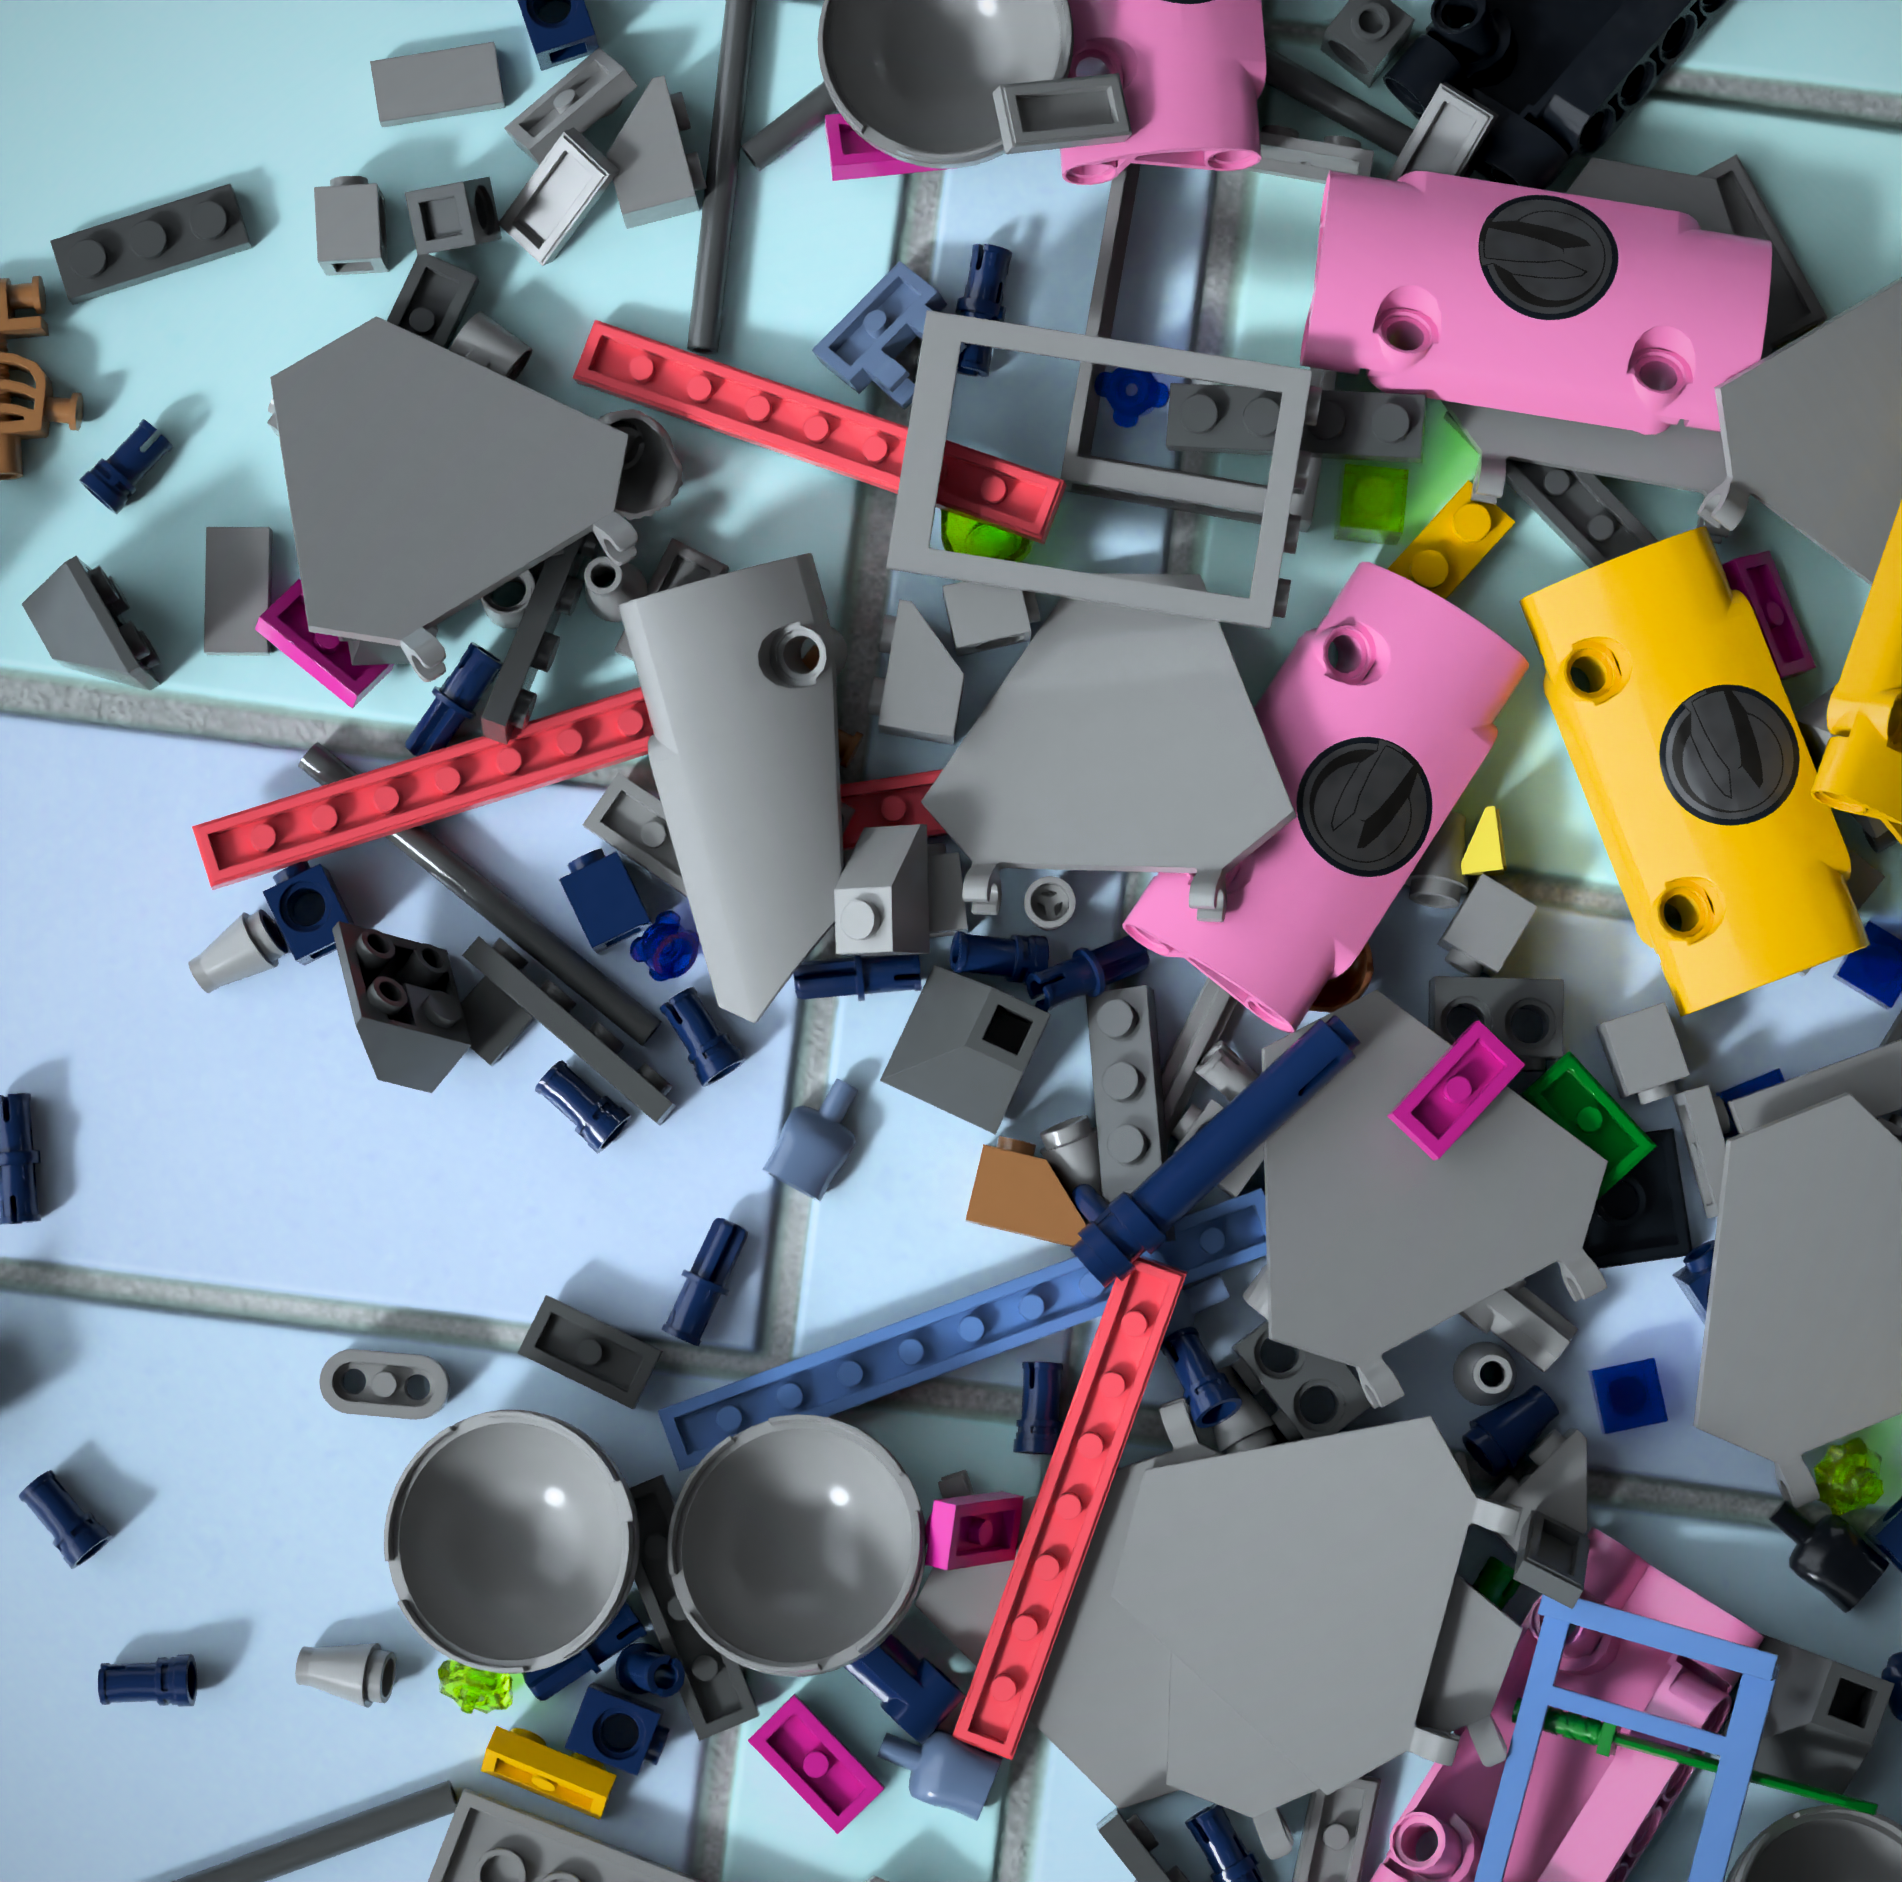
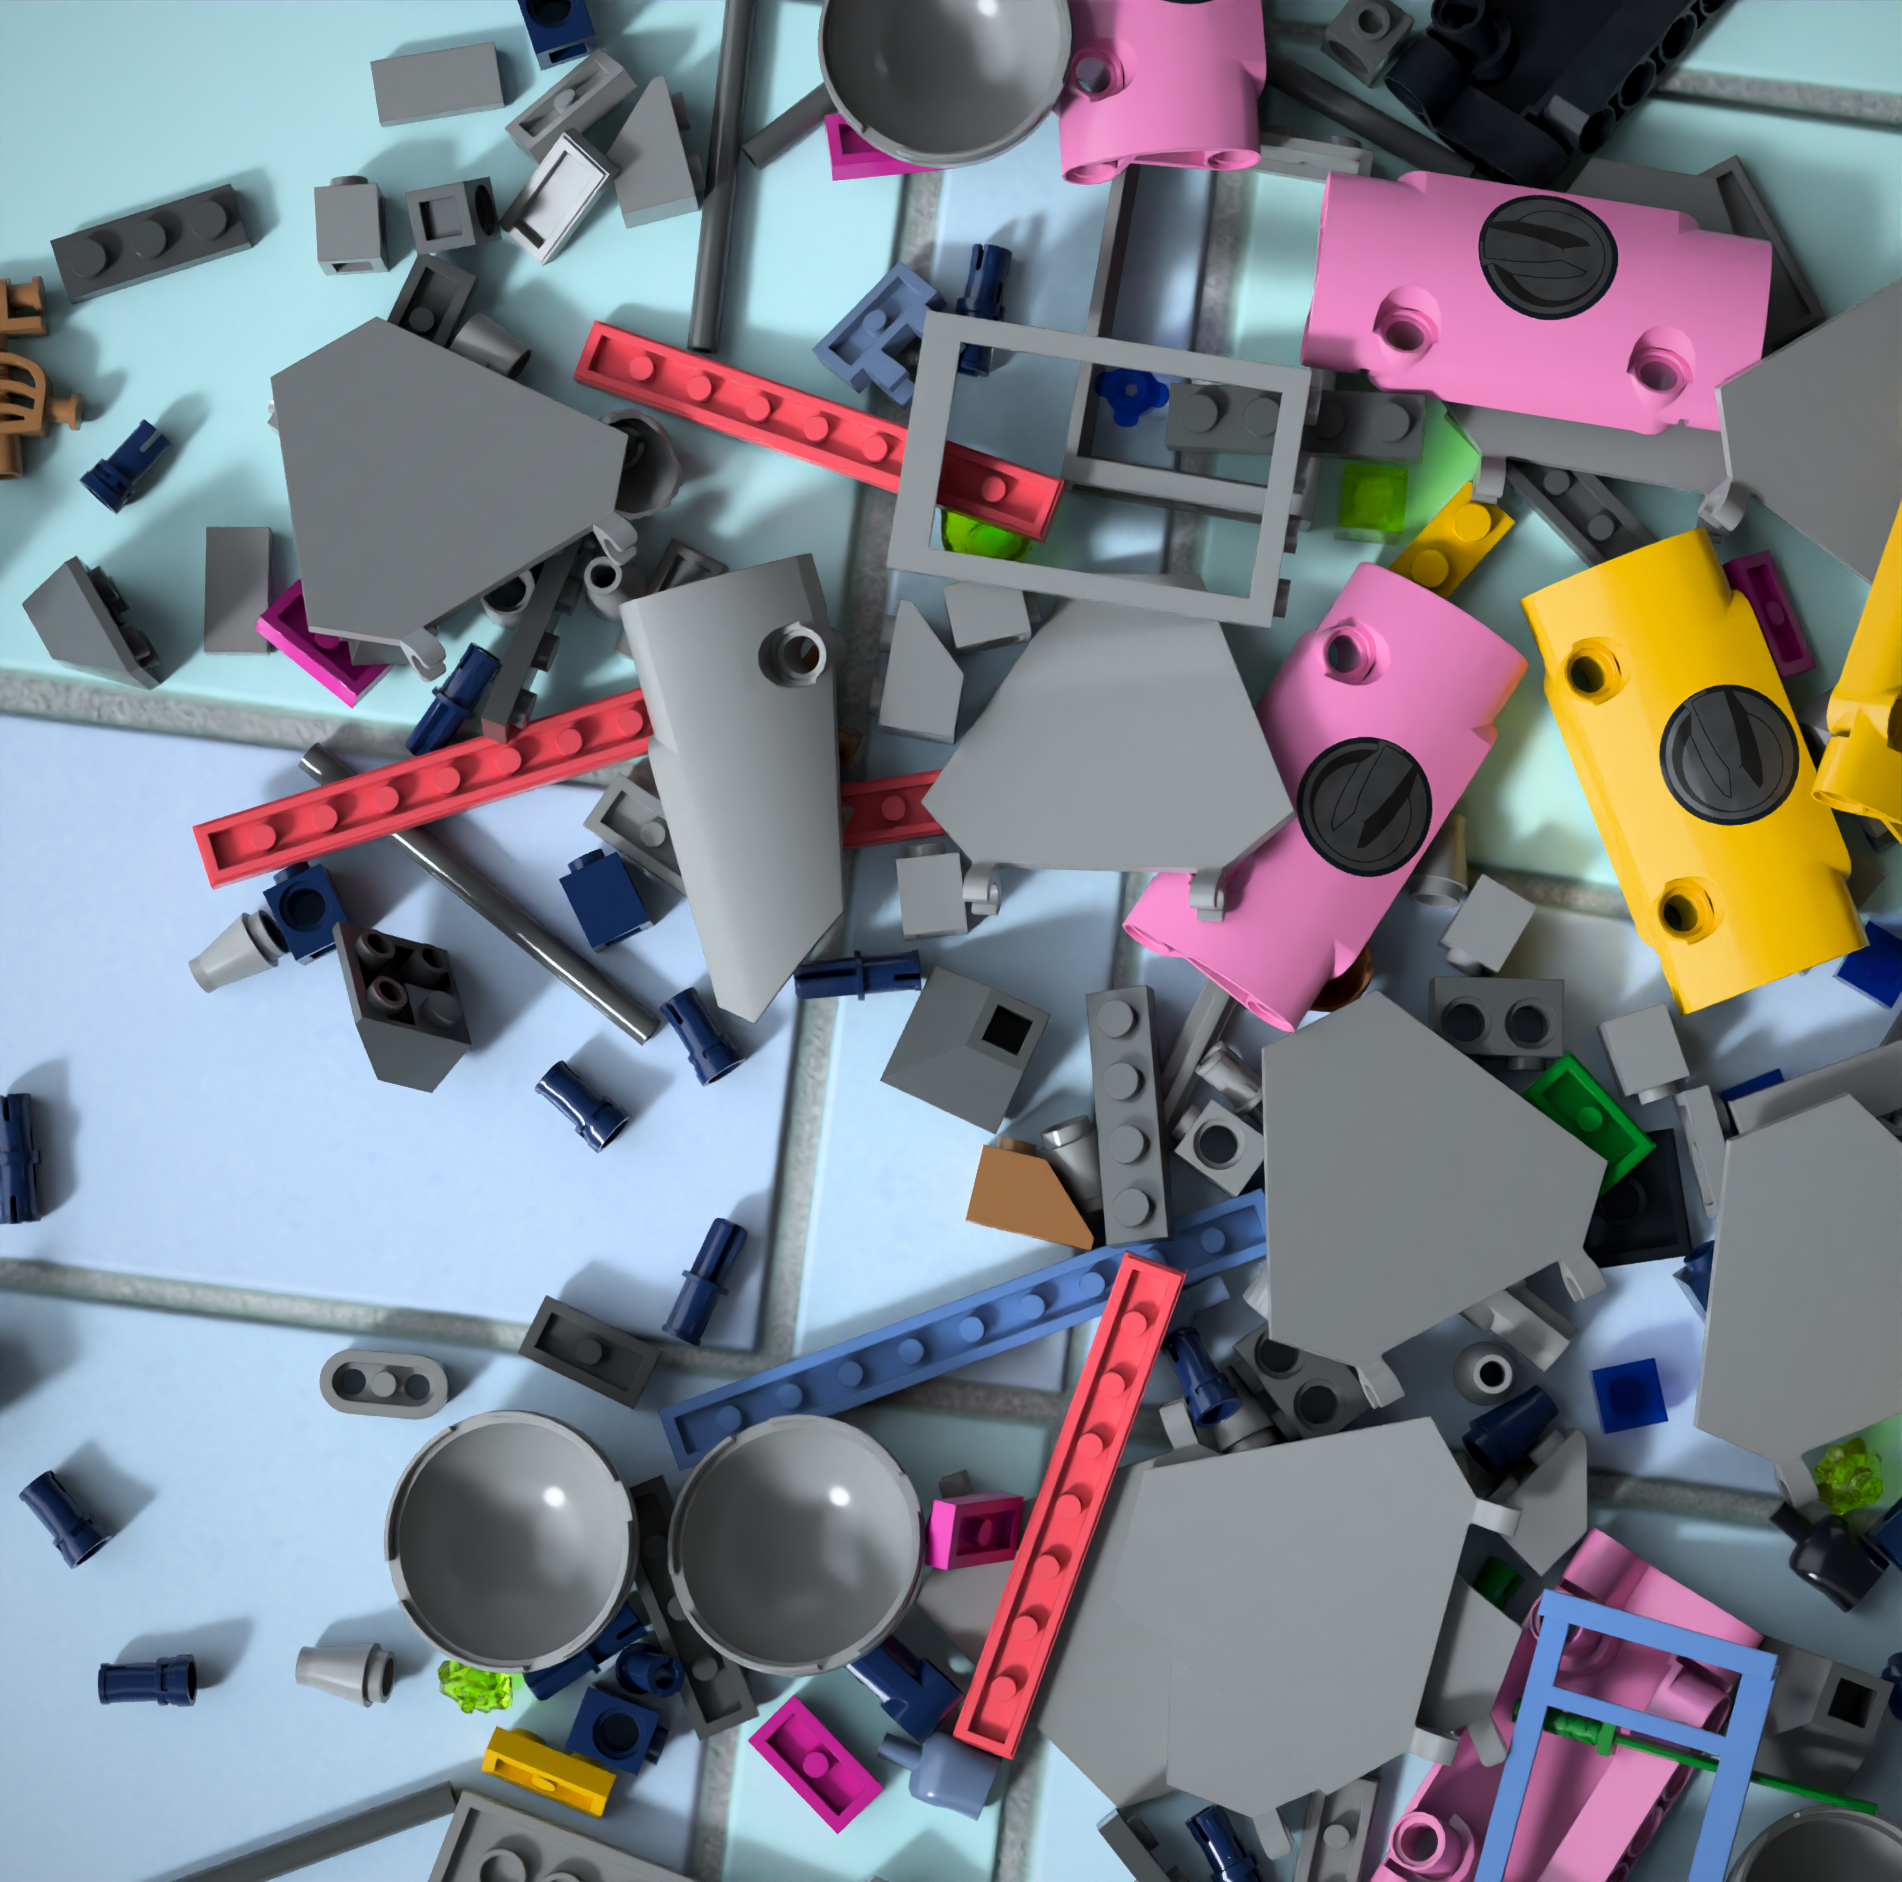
dark grey tile [461,976,534,1067] -> none
dark grey plate [462,936,677,1126] -> none
clear blue plate [630,910,699,981] -> none
sand blue piece [762,1078,858,1202] -> none
light grey slope [834,824,930,956] -> none
dark blue pin [950,931,1049,985] -> none
light grey tile [992,73,1132,154] -> none
dark blue pin [1013,1362,1064,1455] -> none
light grey pin [1024,876,1076,931] -> none
dark blue axle [1026,935,1150,1012] -> none
dark blue cylinder [1070,1015,1361,1288] -> none
light grey tile [1386,82,1499,181] -> none
dark pink plate [1387,1020,1525,1161] -> none
light yellow slope [1461,806,1507,876] -> none
dark grey tile [1513,1510,1590,1609] -> none

